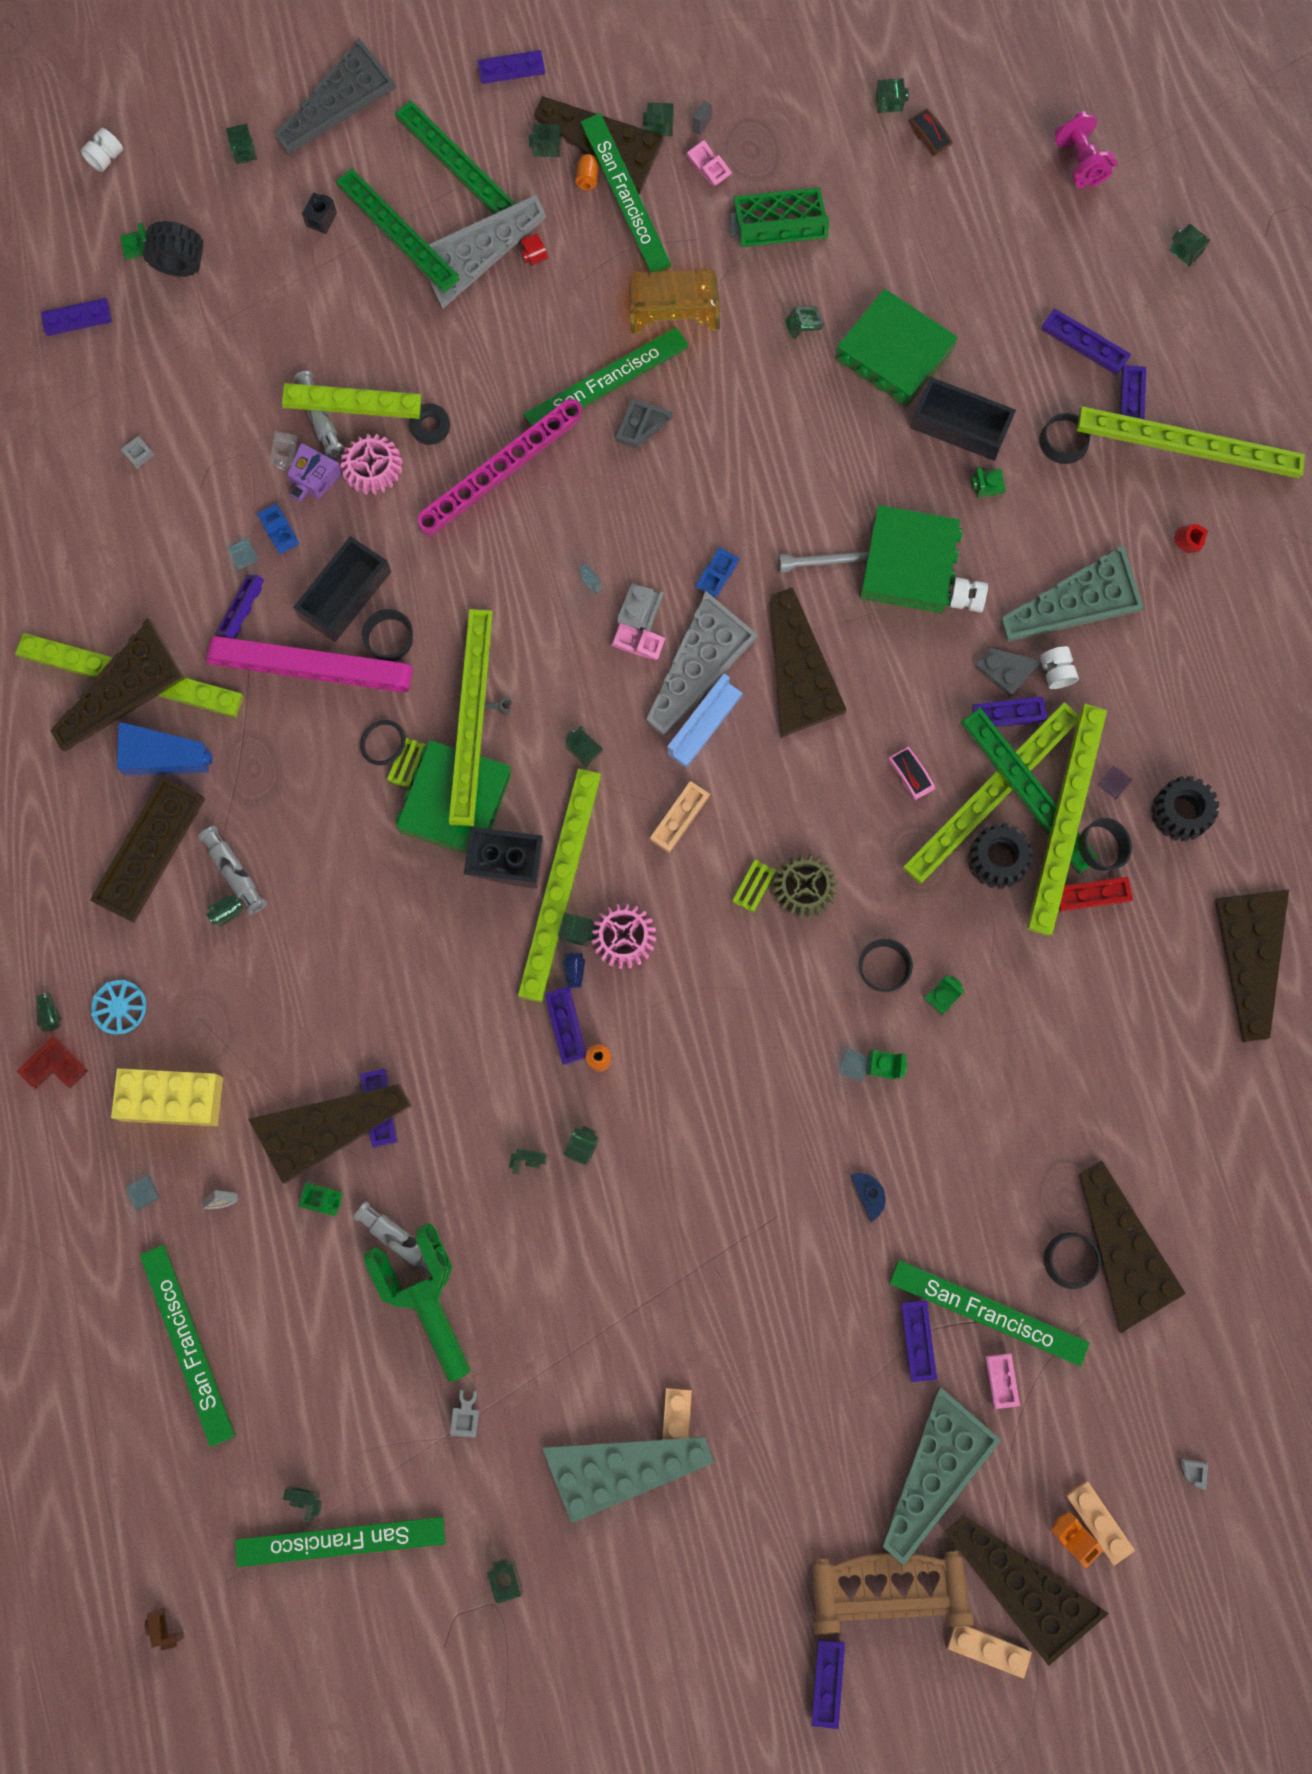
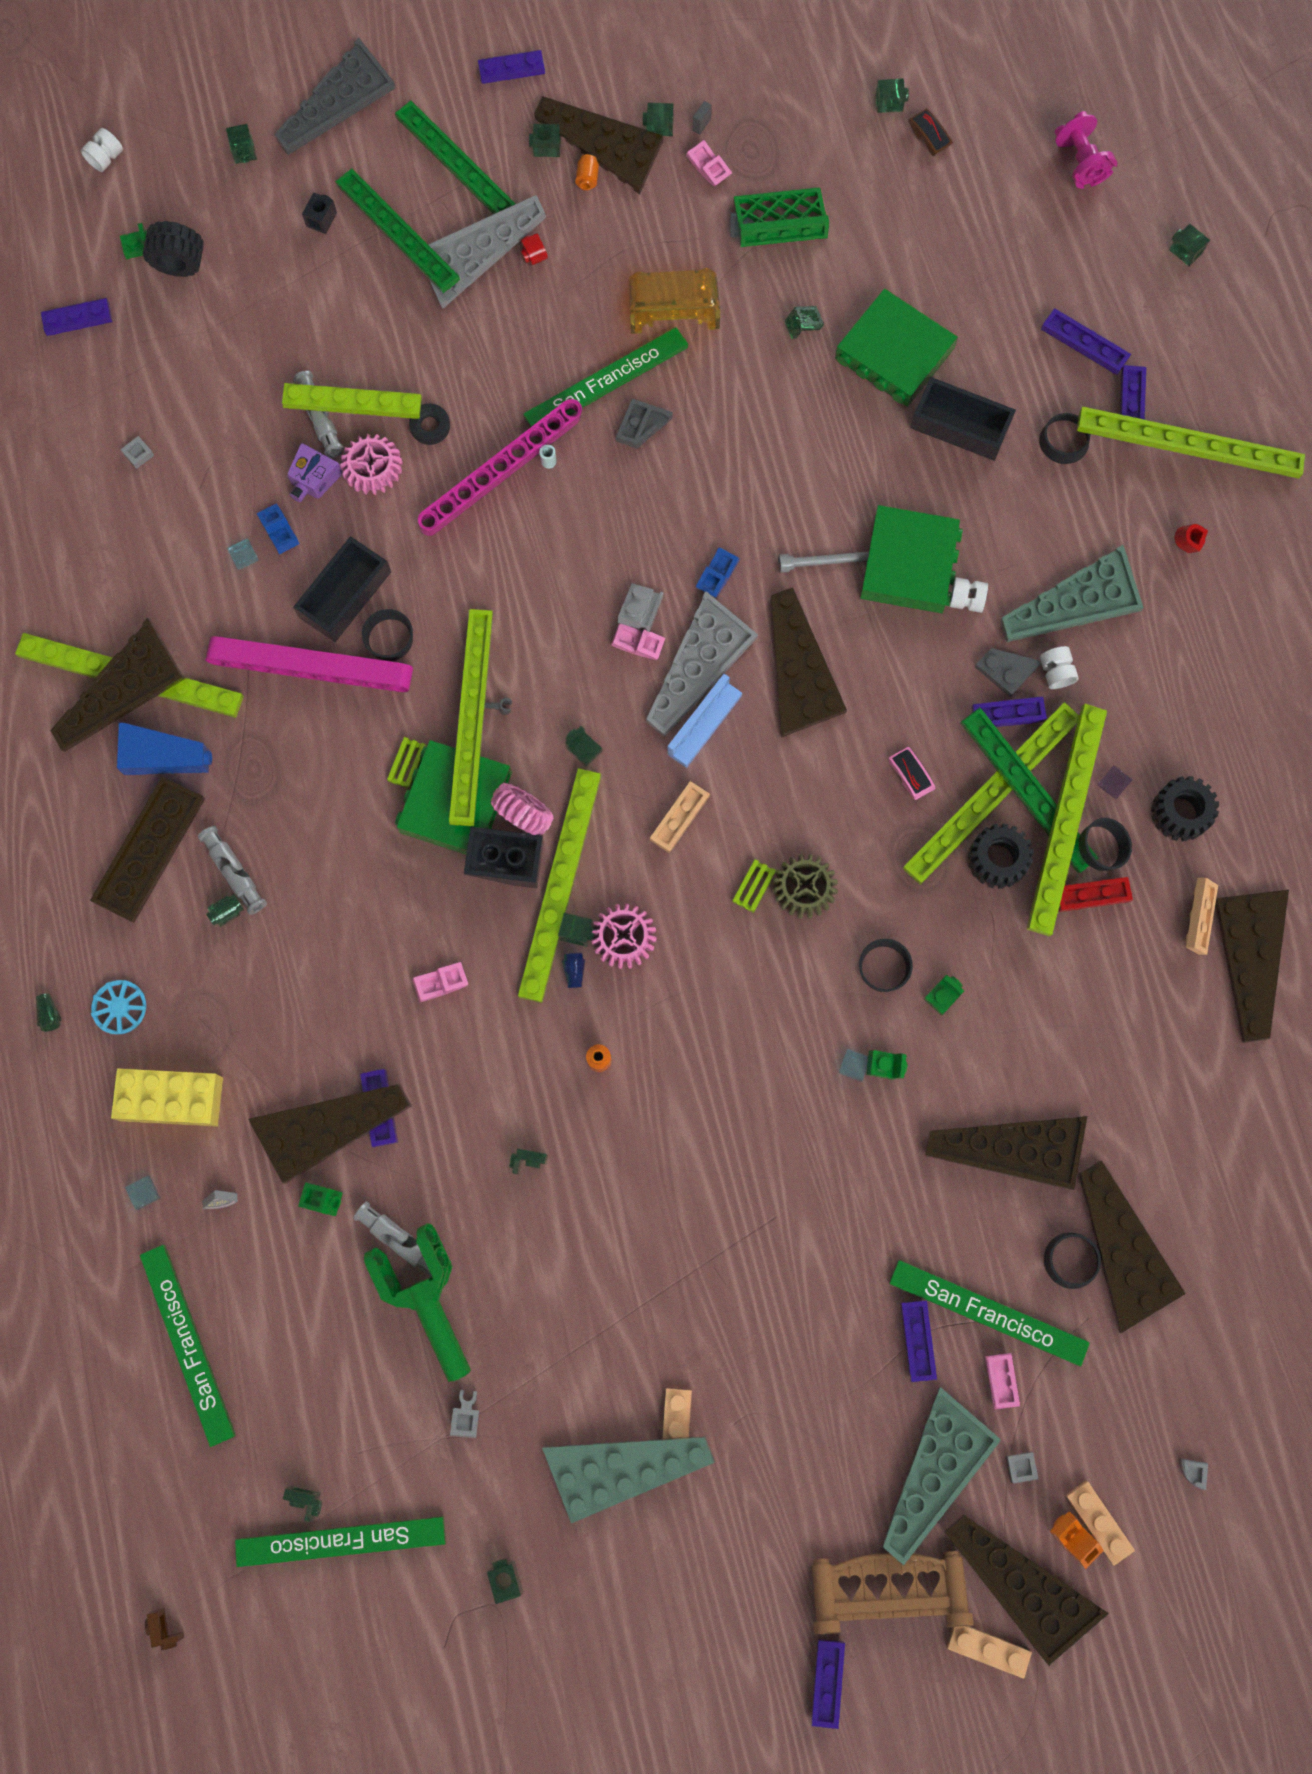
clear red plate [17,1036,89,1089] -> none
dark purple plate [215,575,264,639] -> none
clear brick [269,431,297,470] -> none
black piece [360,720,406,766] -> none
dark purple plate [545,987,587,1065] -> none
clear green brick [563,1126,600,1167] -> none
clear light blue tile [580,563,601,594] -> none
green tile [581,113,671,276] -> none
dark blue plate [850,1173,886,1222] -> none
green bracket [971,467,1006,498] -> none
none -> bright pink slope [412,962,468,1003]
none -> bright pink gear [491,783,554,835]
none -> light aqua hinge [539,445,557,469]
none -> dark brown wing [925,1116,1088,1190]
none -> light grey tile [1006,1452,1038,1483]
none -> light nougat plate [1186,878,1218,955]

